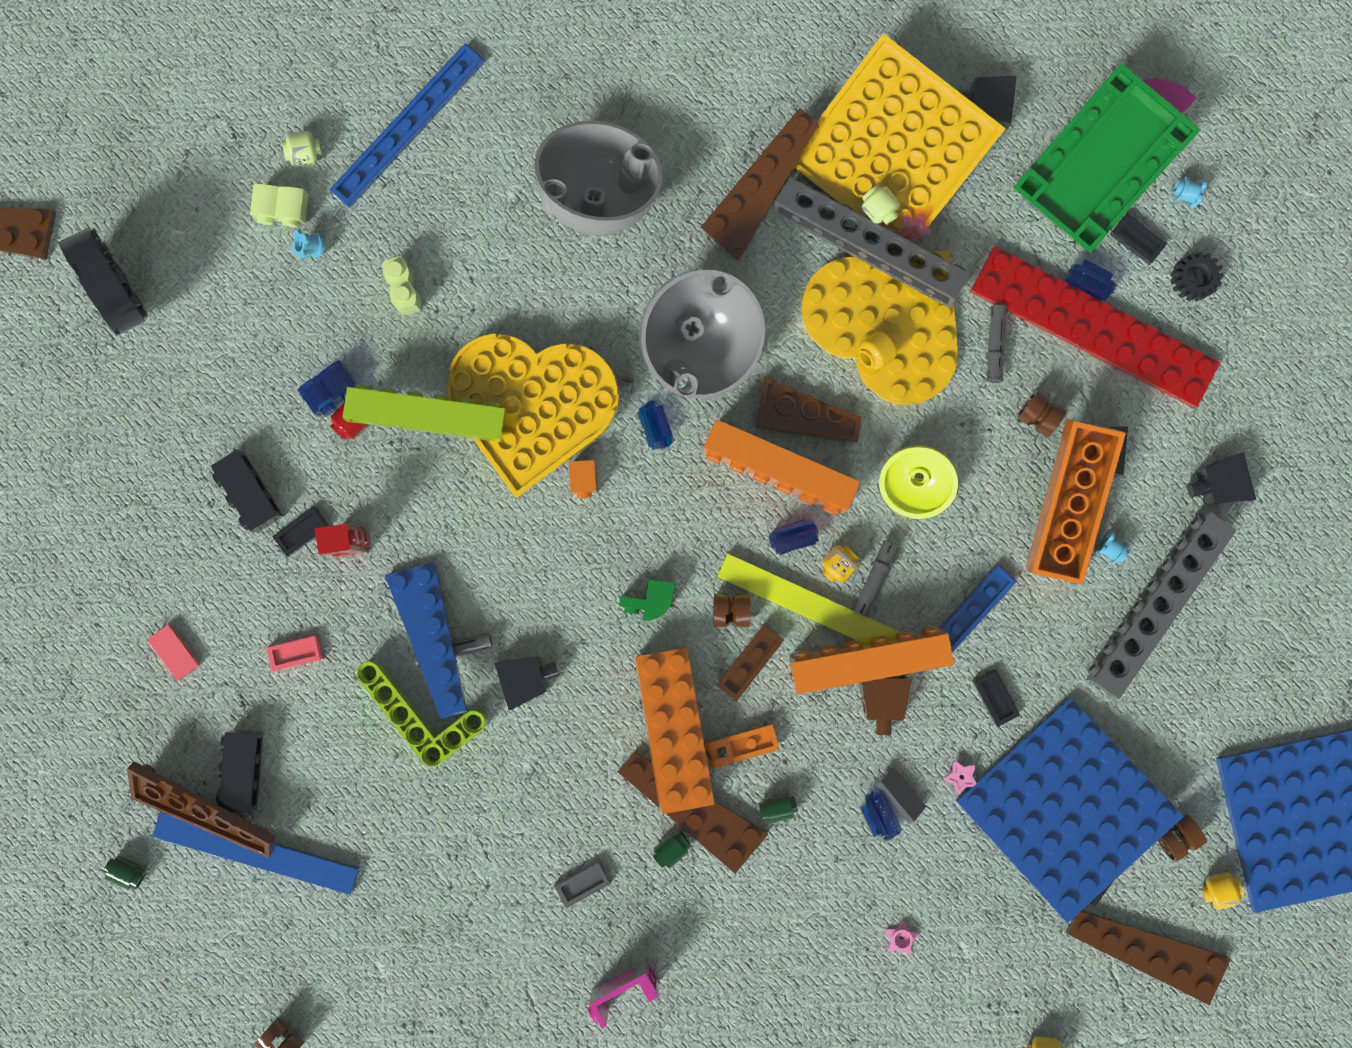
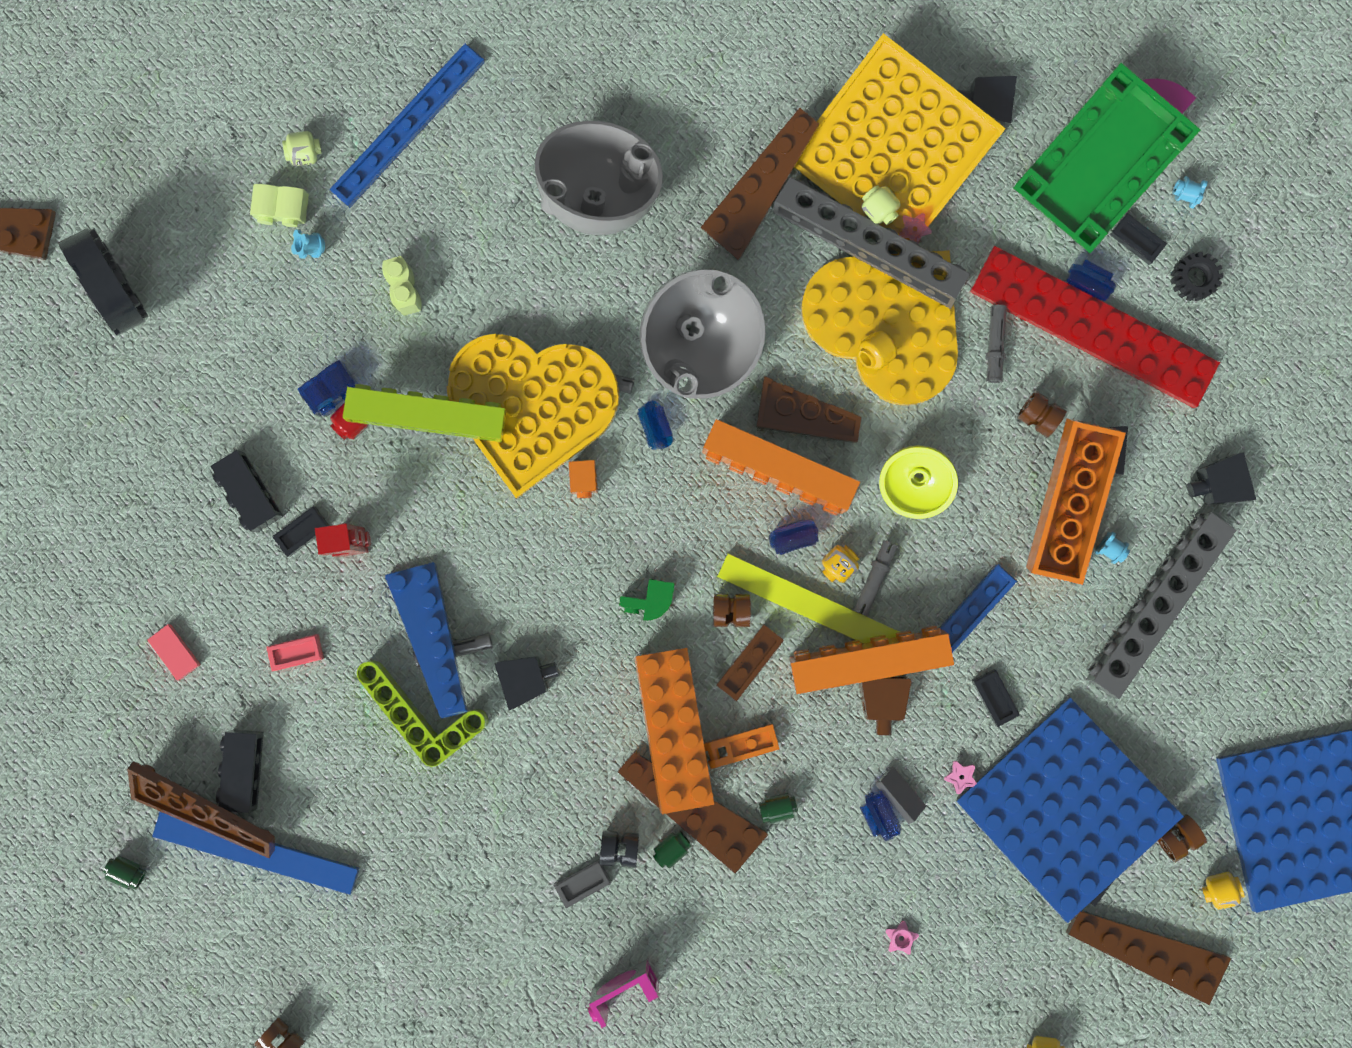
none -> black wheel [600,830,639,868]

